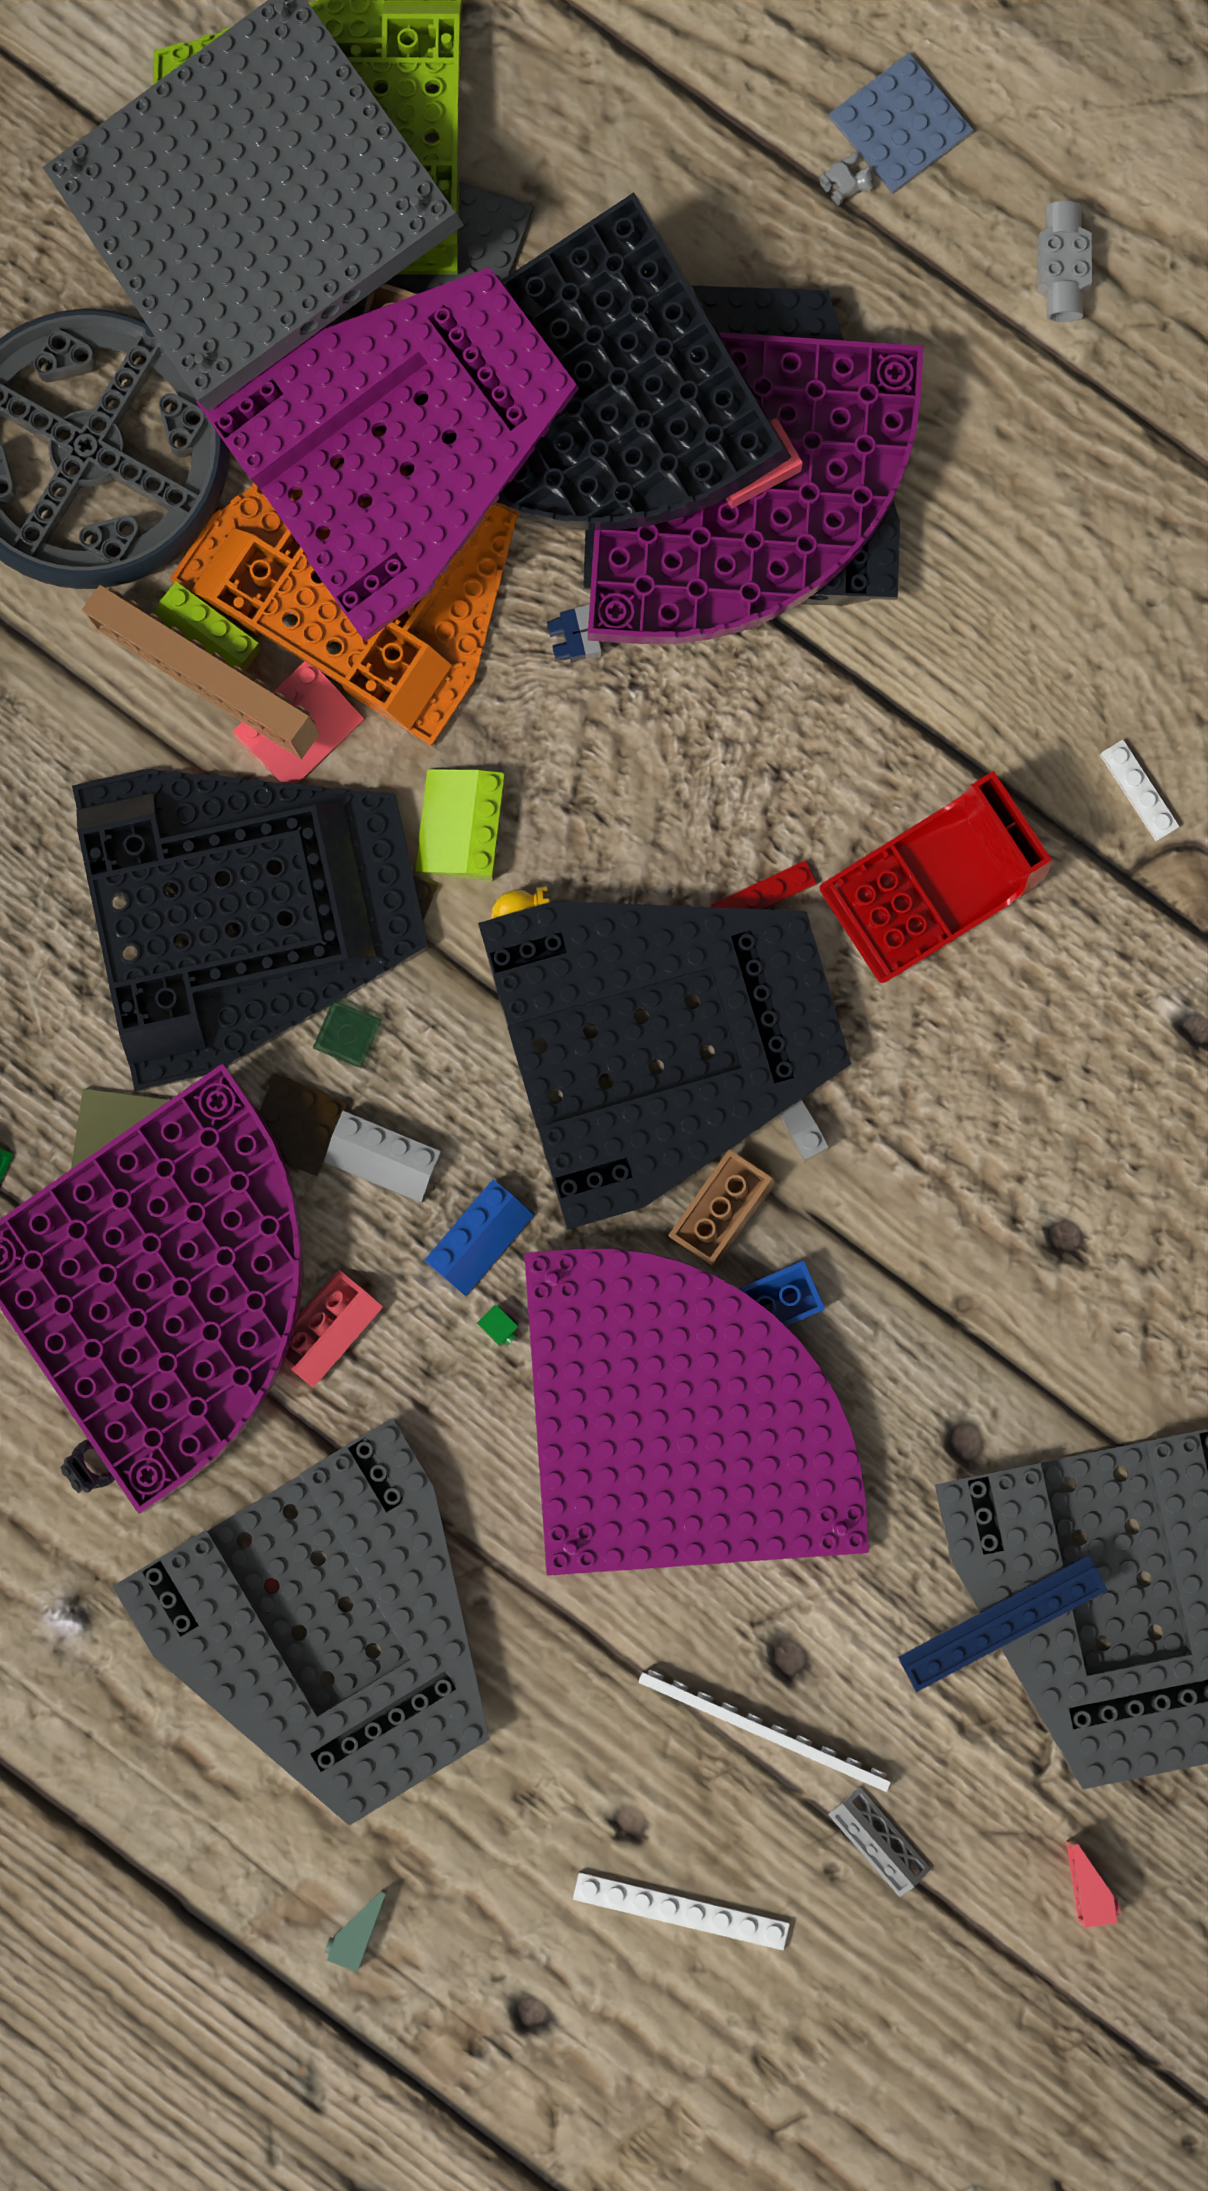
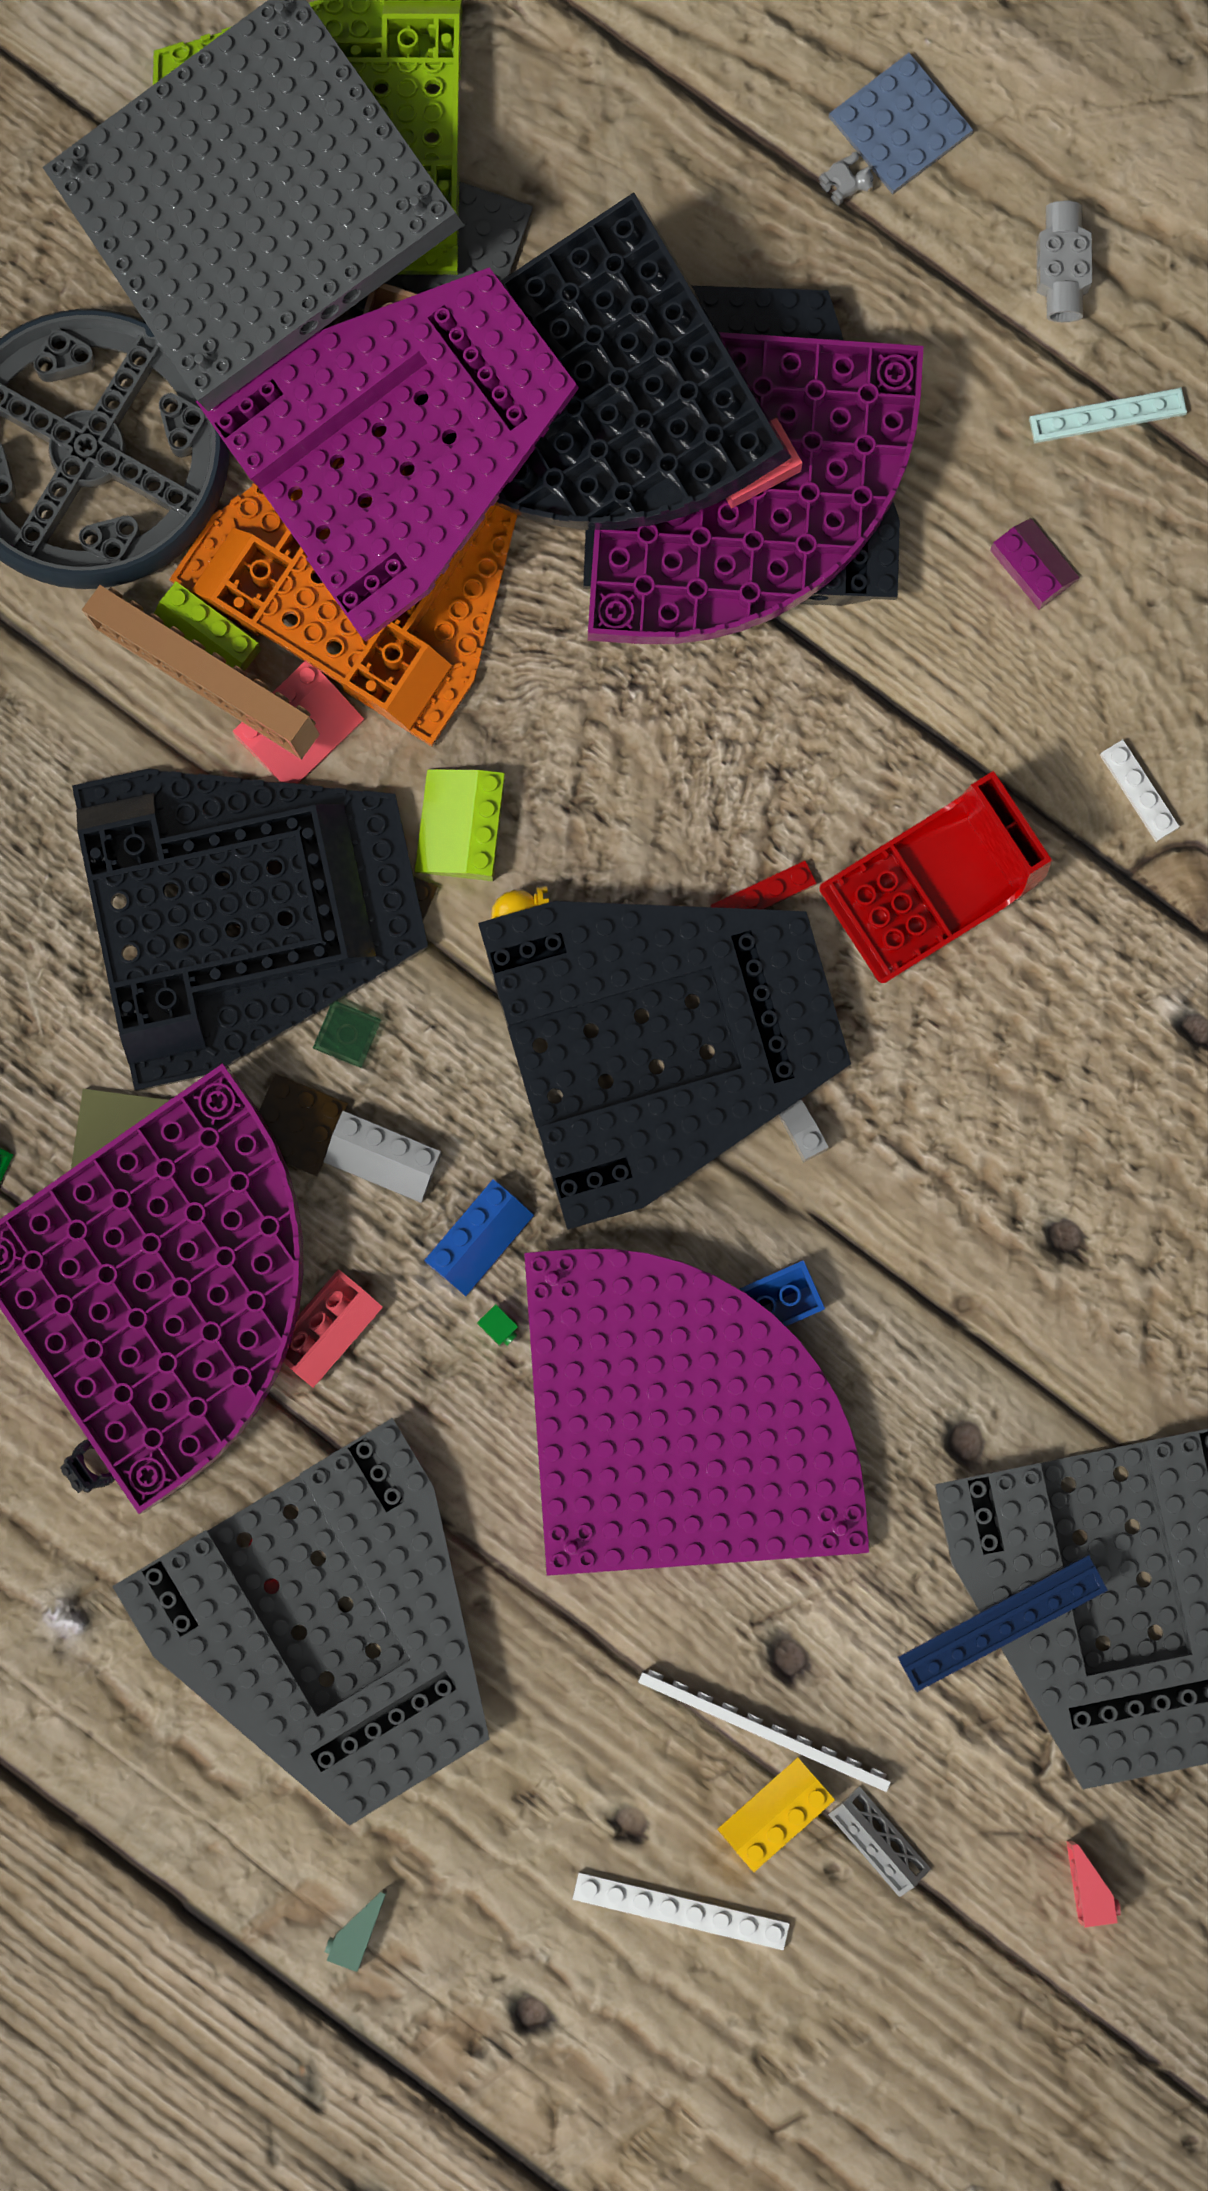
dark blue hips [547,604,601,663] -> none
medium nougat slope [668,1149,775,1271] -> none
none -> yellow slope [717,1757,835,1872]
none -> magenta slope [990,518,1080,610]
none -> light aqua tile [1029,388,1187,443]

